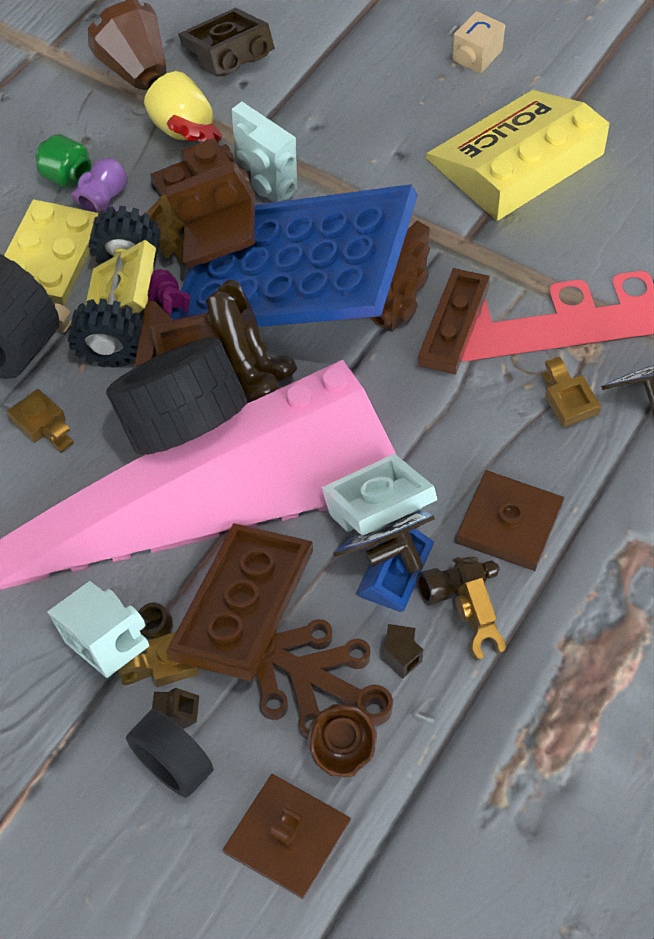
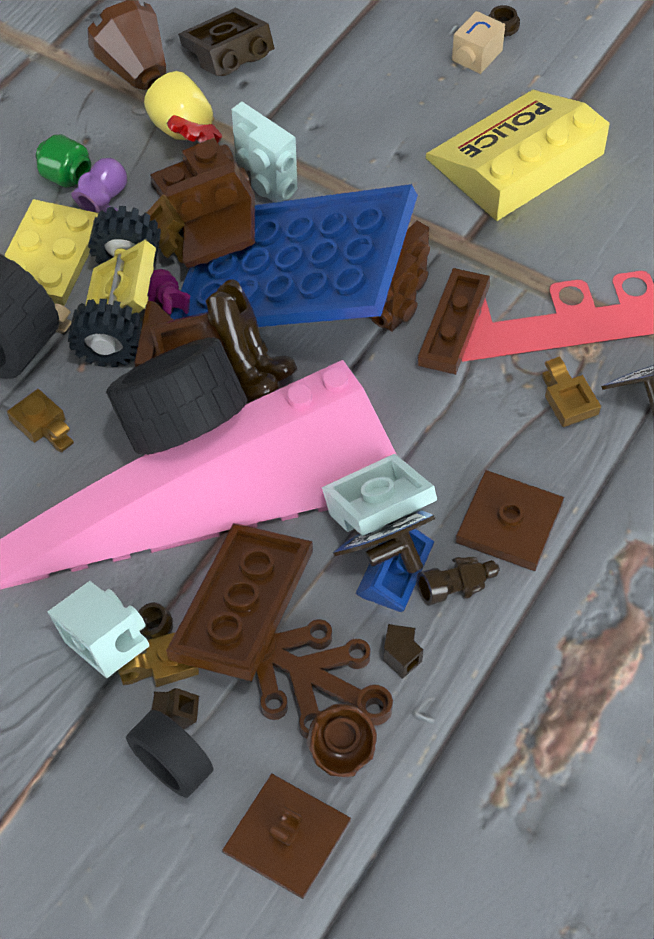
plate [455,578,506,661] -> none
none -> dark brown plate [488,5,520,37]

